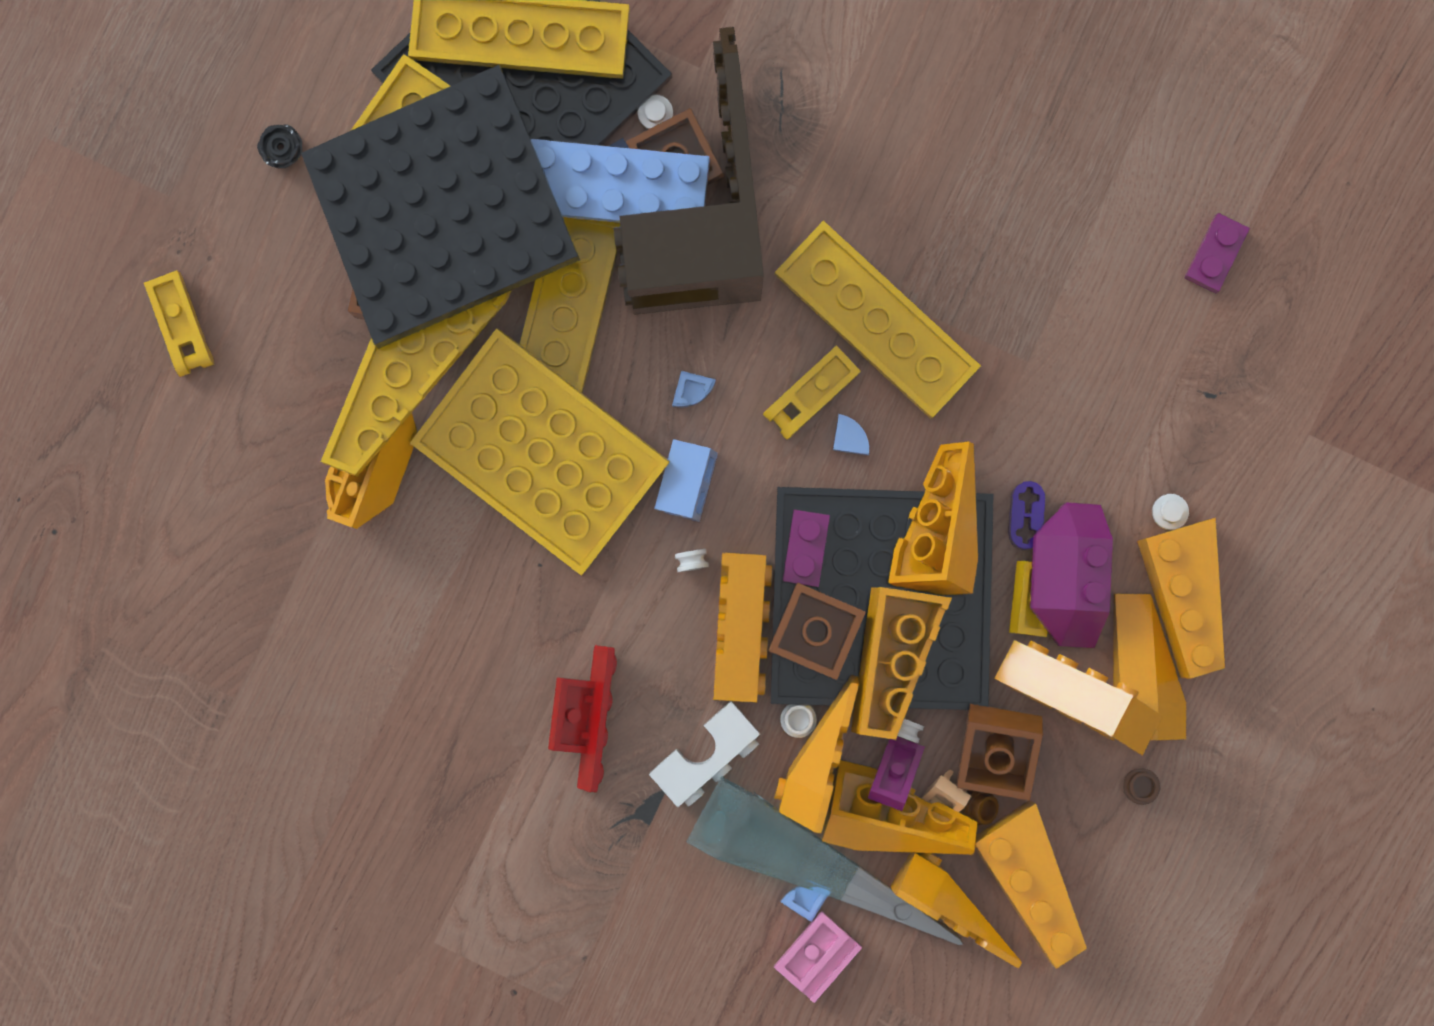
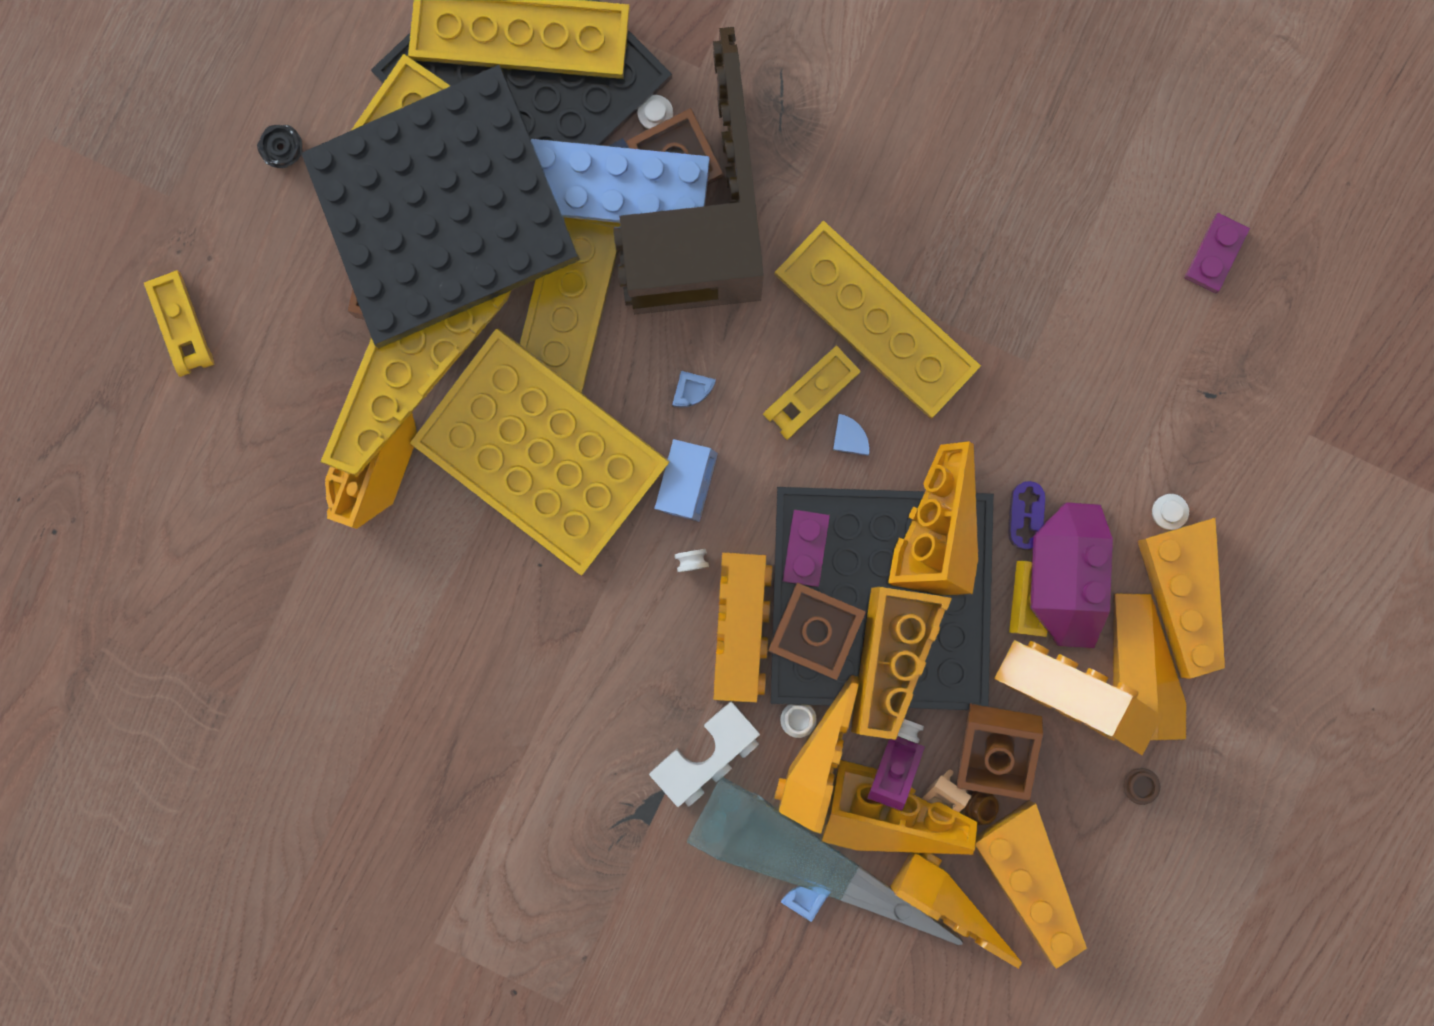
red bracket [548,645,617,793] -> none
bright pink plate [774,911,862,1003] -> none

